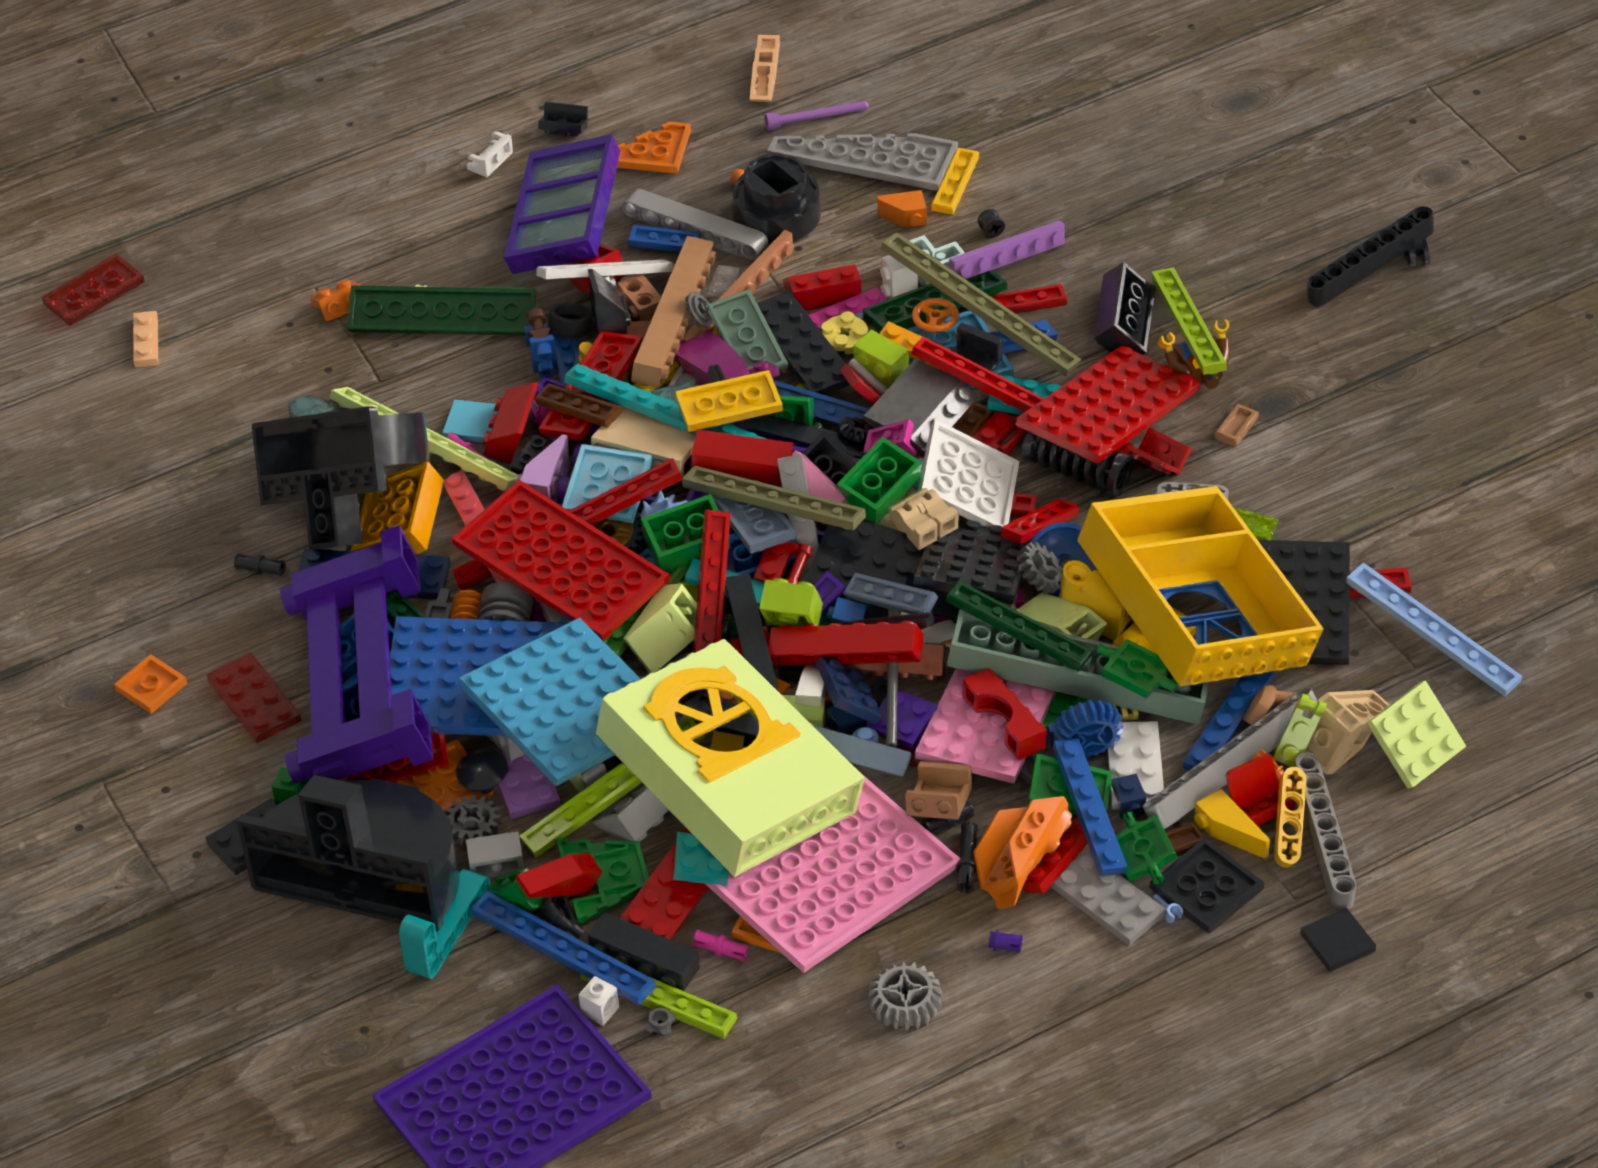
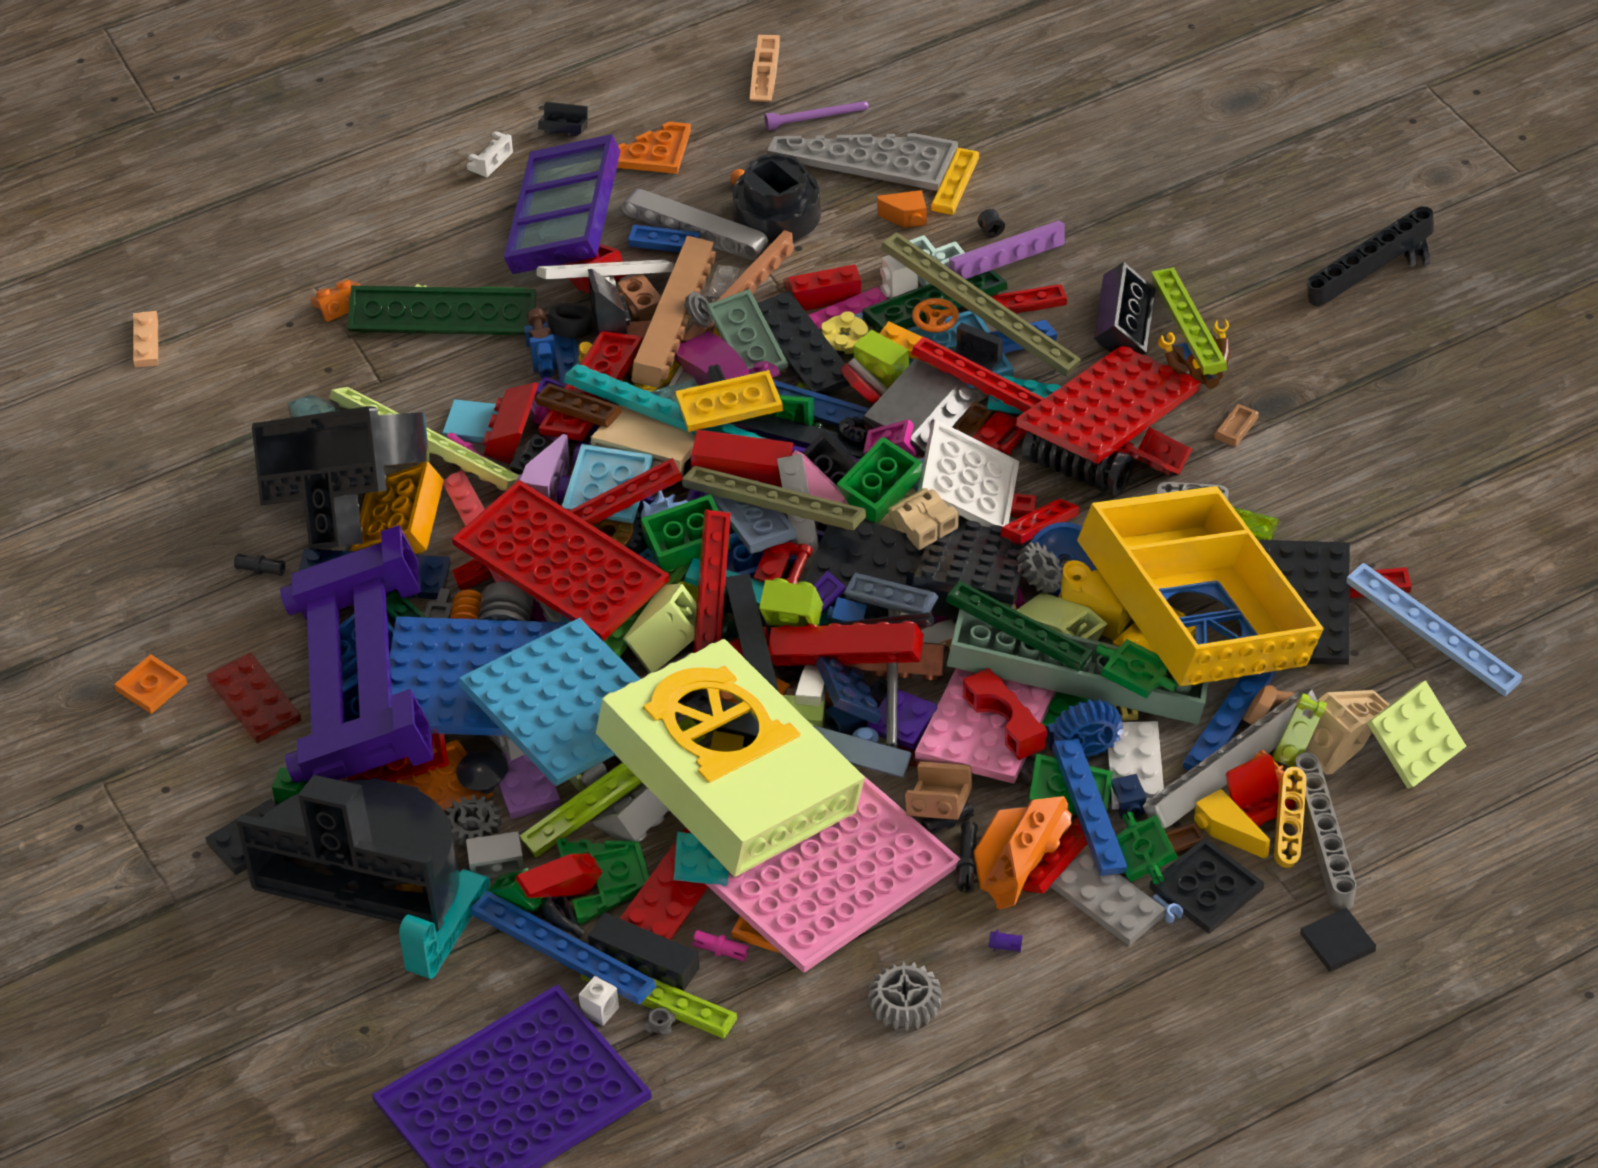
clear red plate [42,253,145,326] -> none

